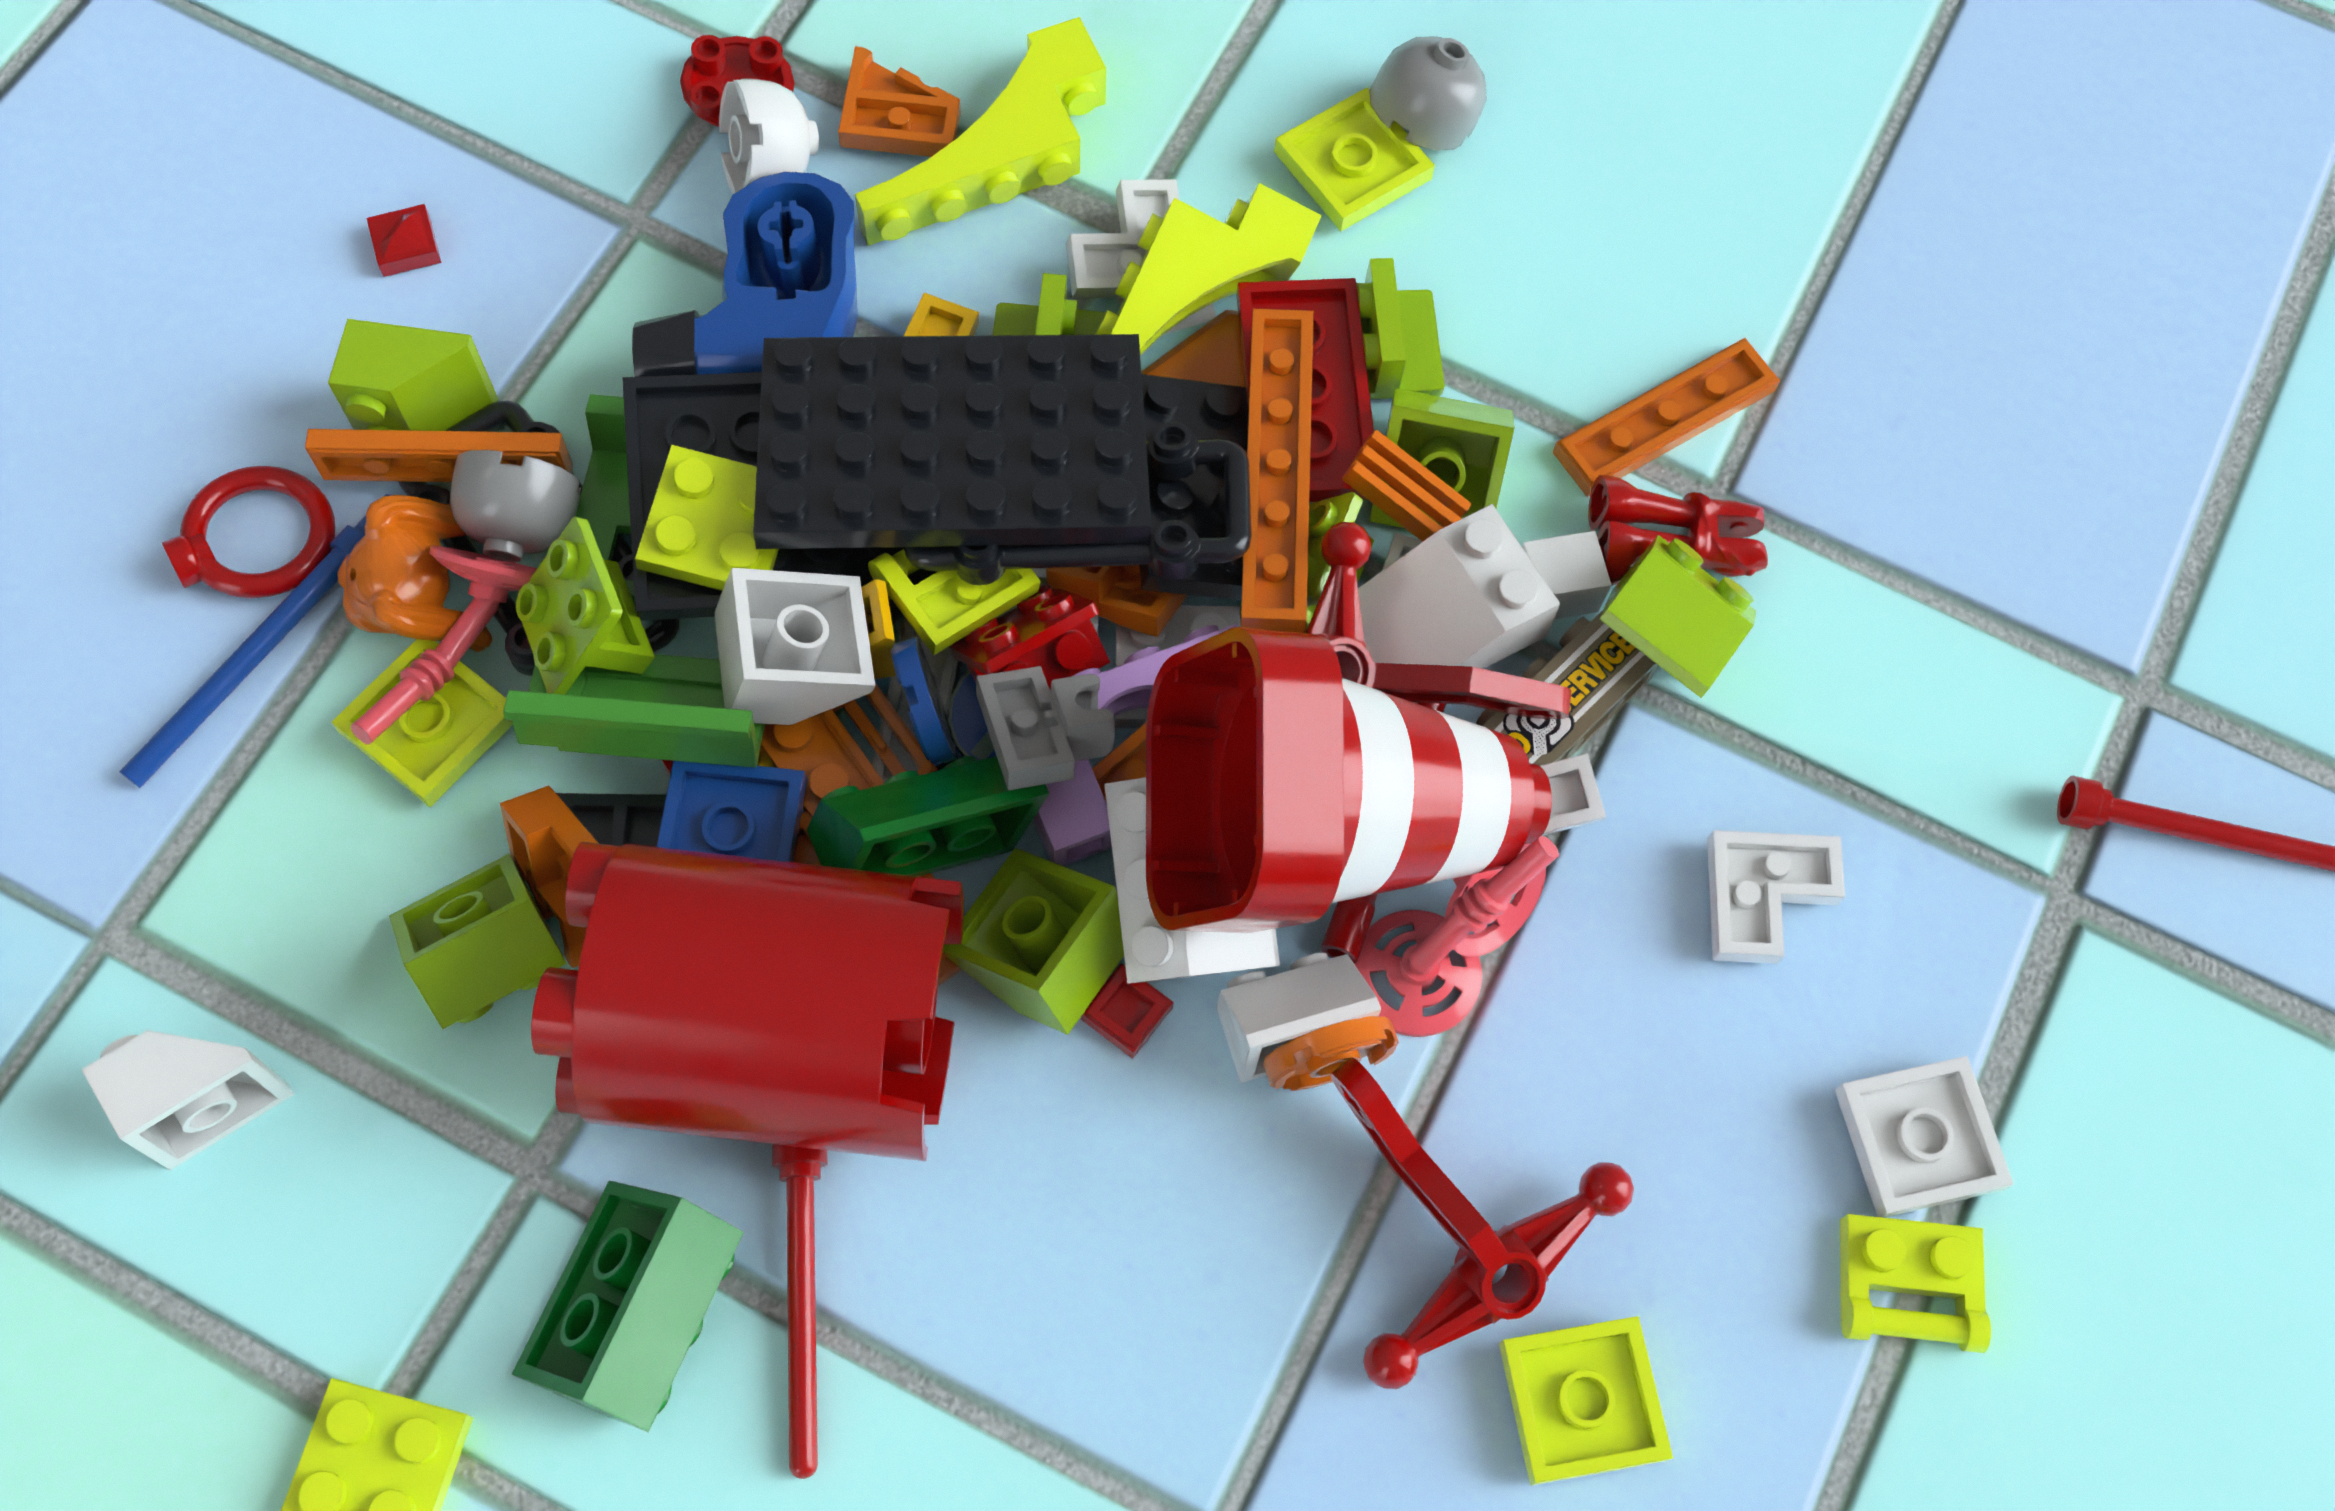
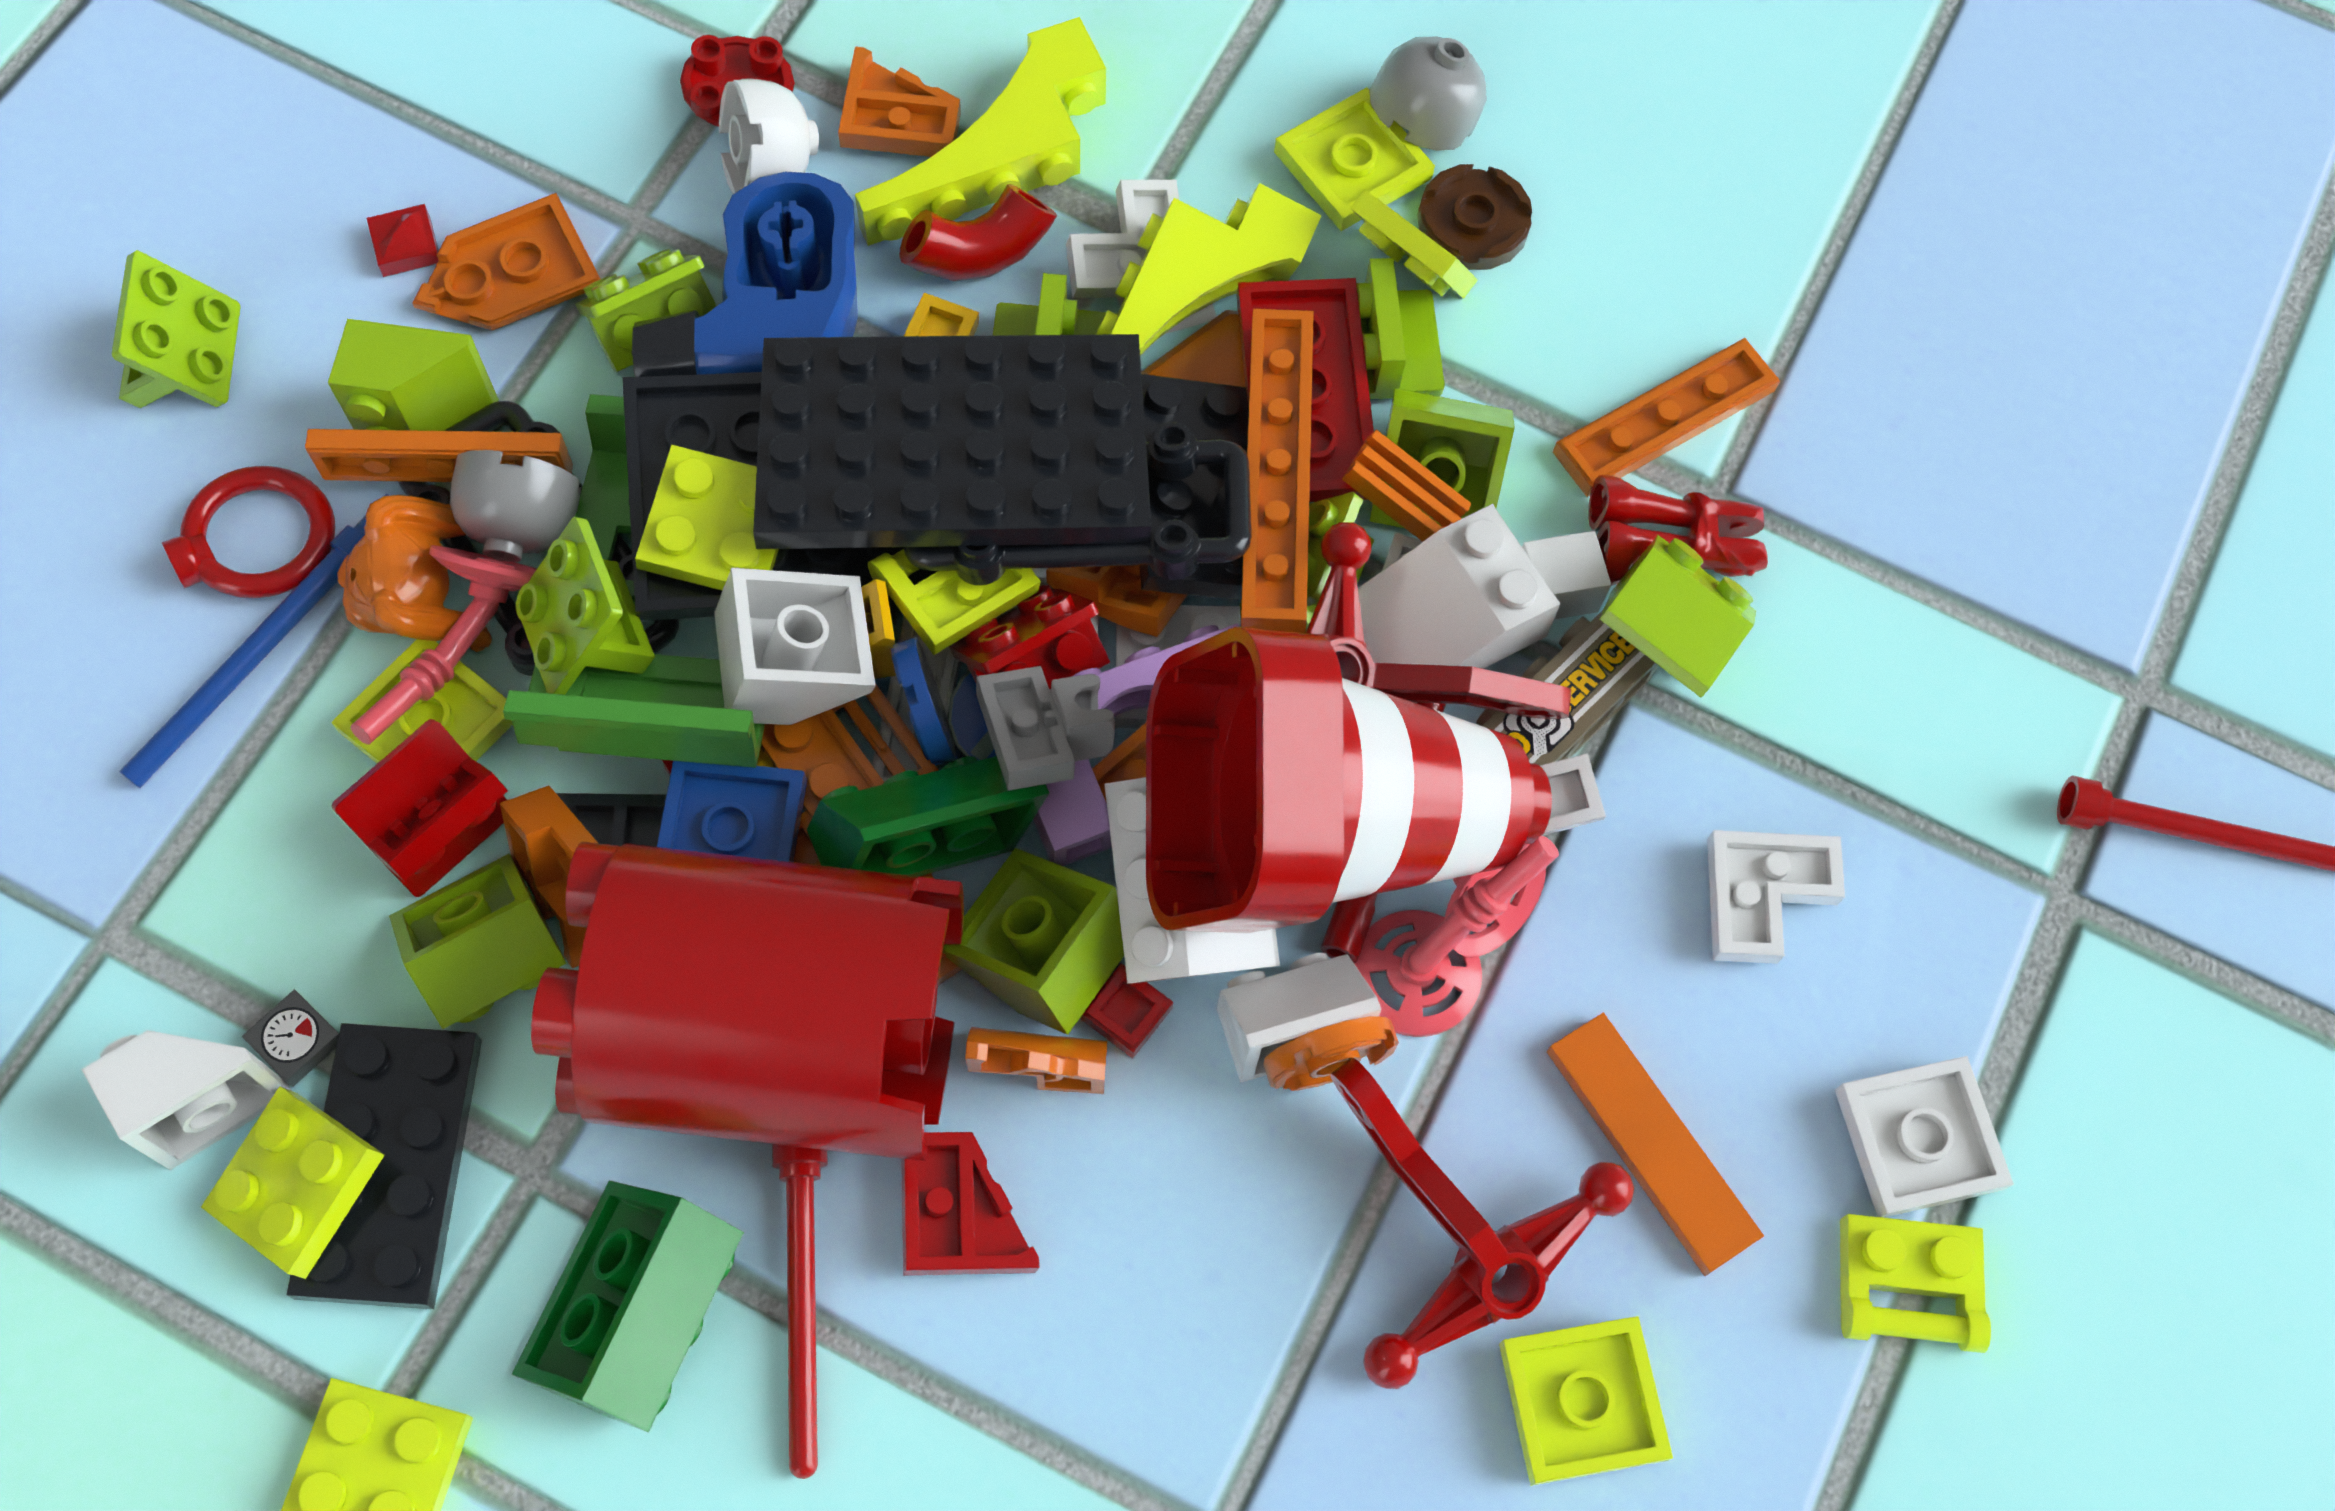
none -> lime bracket [111,250,241,408]
none -> neon yellow plate [201,1086,385,1279]
none -> tile [241,989,339,1087]
none -> black plate [286,1023,482,1310]
none -> red bracket [331,719,508,897]
none -> orange tile [412,193,600,331]
none -> lime bracket [575,249,717,372]
none -> red cylinder [899,184,1057,281]
none -> red wing [901,1132,1040,1276]
none -> orange slope [965,1027,1107,1094]
none -> neon yellow plate [1350,189,1478,299]
none -> reddish brown tile [1417,164,1532,270]
none -> orange tile [1546,1012,1764,1276]

